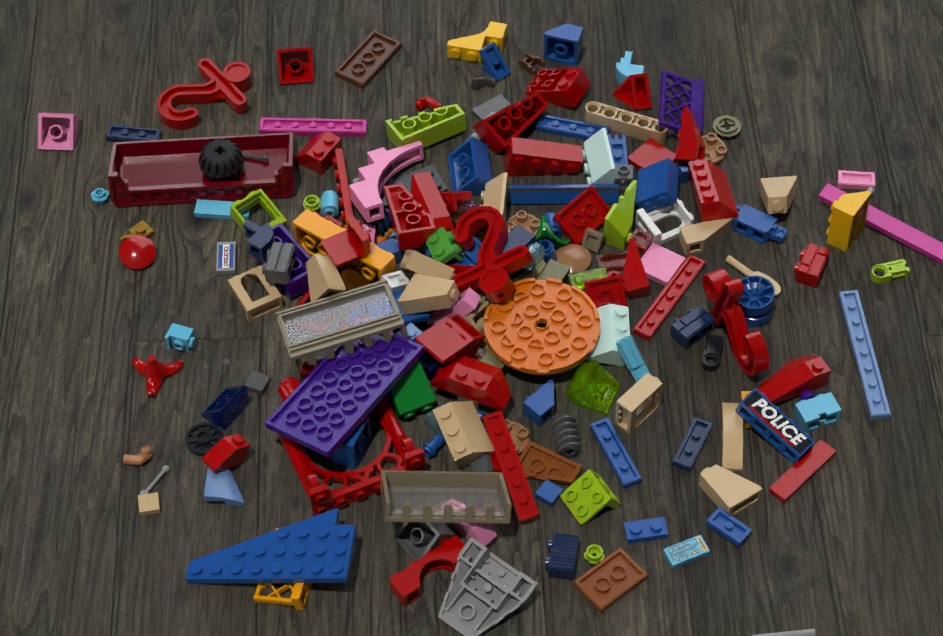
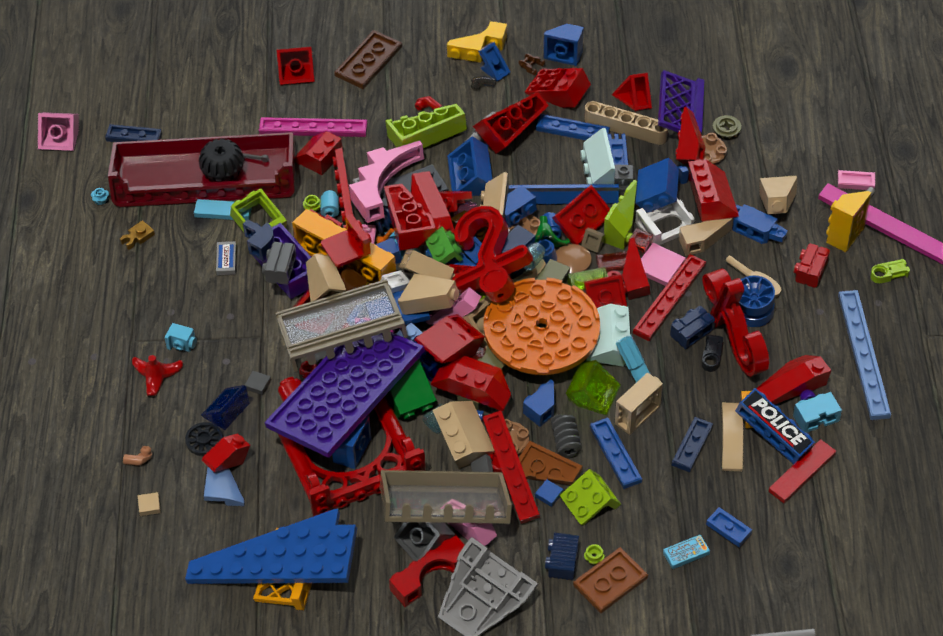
red dish [119,235,156,270] -> none
light grey hinge [140,465,170,495] -> none
red piece [157,58,252,130] -> none
tan panel [228,265,283,323] -> none
blue pin [422,433,446,458] -> none
dark grey tile [472,94,511,121] -> none
red wedge [503,137,583,177] -> none
medium azure brick [615,51,644,85] -> none
blue plate [623,517,668,544] -> none
tile [628,138,677,170] -> none
tan slope [699,464,762,516] -> none
none -> blue slope [505,185,537,228]

